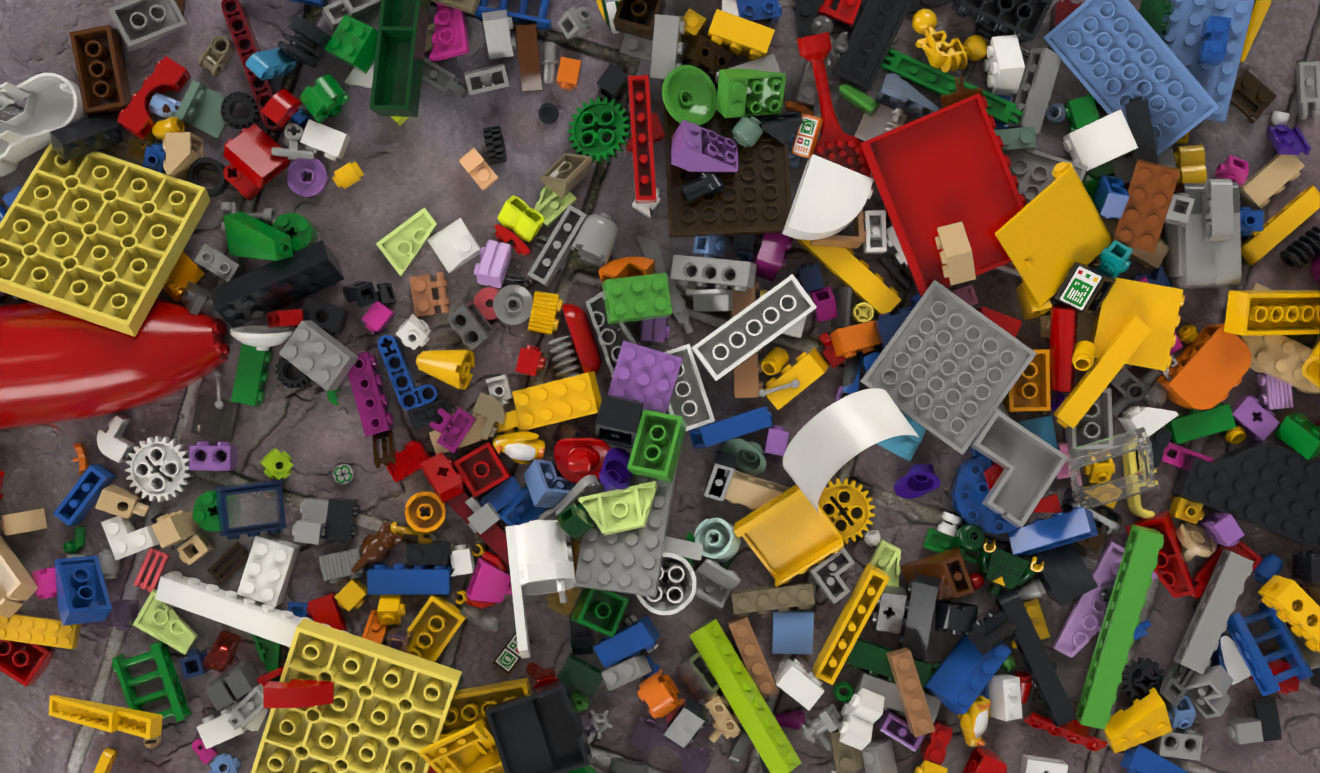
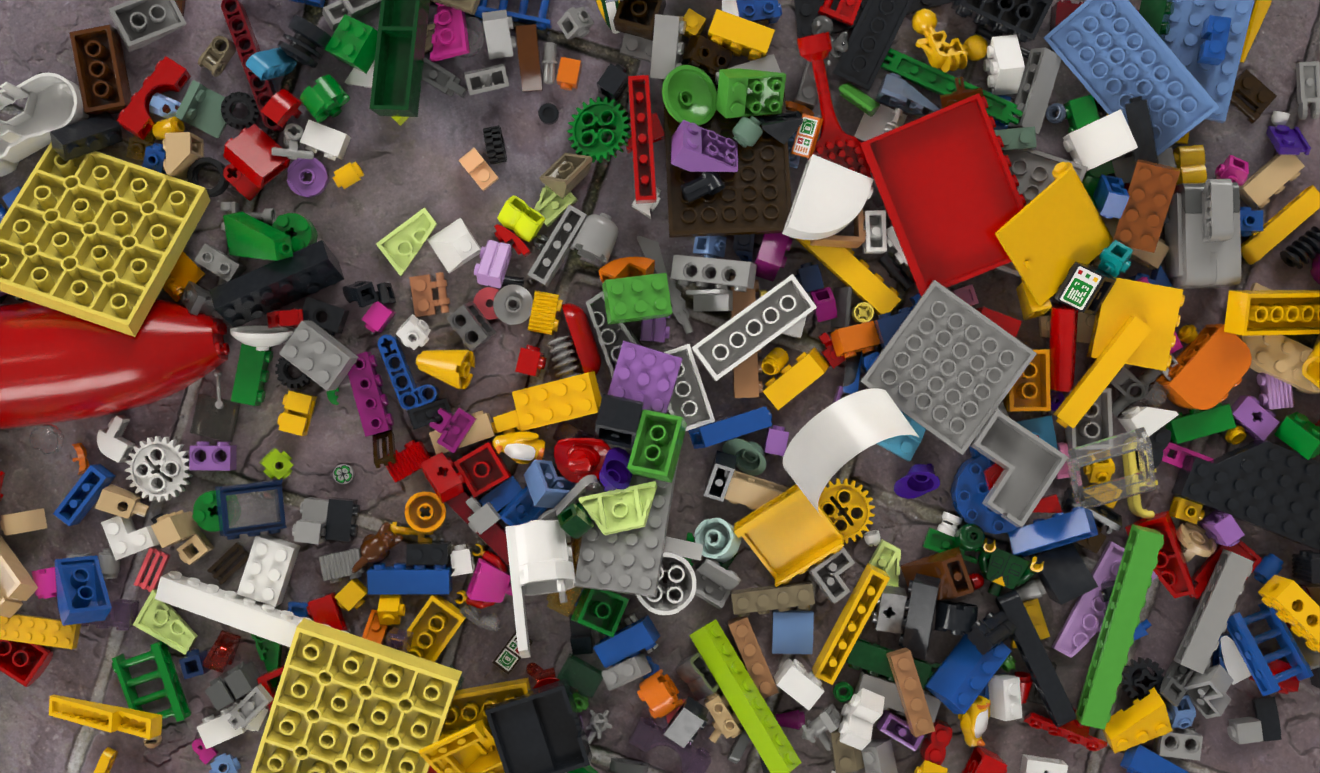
green arm [63,526,86,554] -> none
red slope [263,679,334,708] -> none
blue bush [291,108,311,128] -> none
dark tan brick [473,392,507,440] -> none
white brick [486,374,513,405] -> none
light grey hinge [758,379,800,397] -> none
tan brick [935,221,976,285] -> none
yellow brick [1072,341,1096,371] -> none
light grey brick [1165,193,1195,227] -> none
none -> yellow piece [277,390,317,436]

